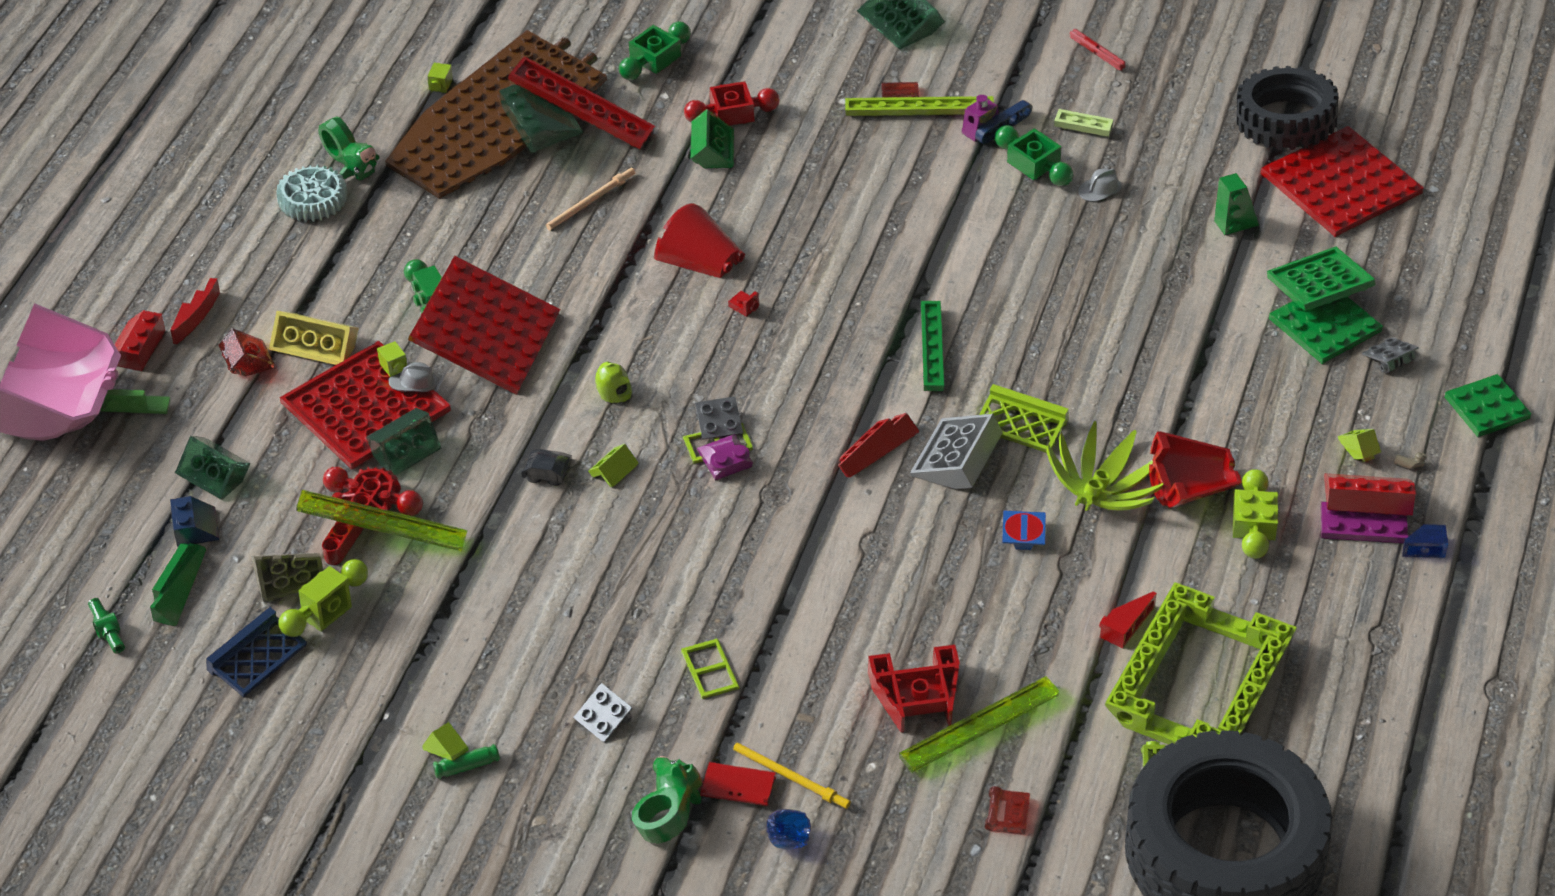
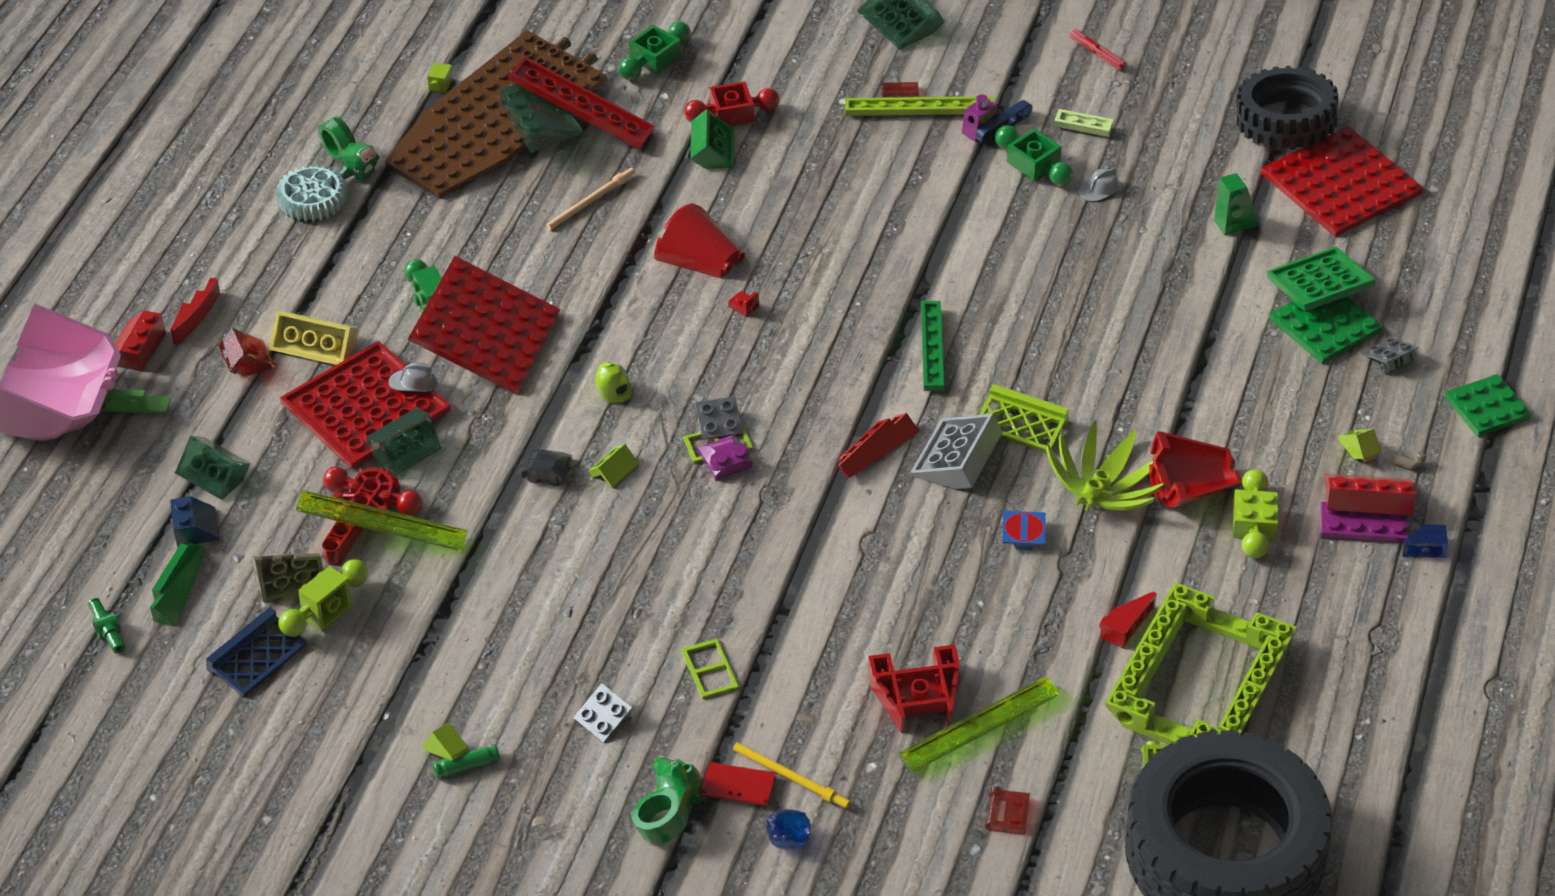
lime brick [377,341,408,377] -> none

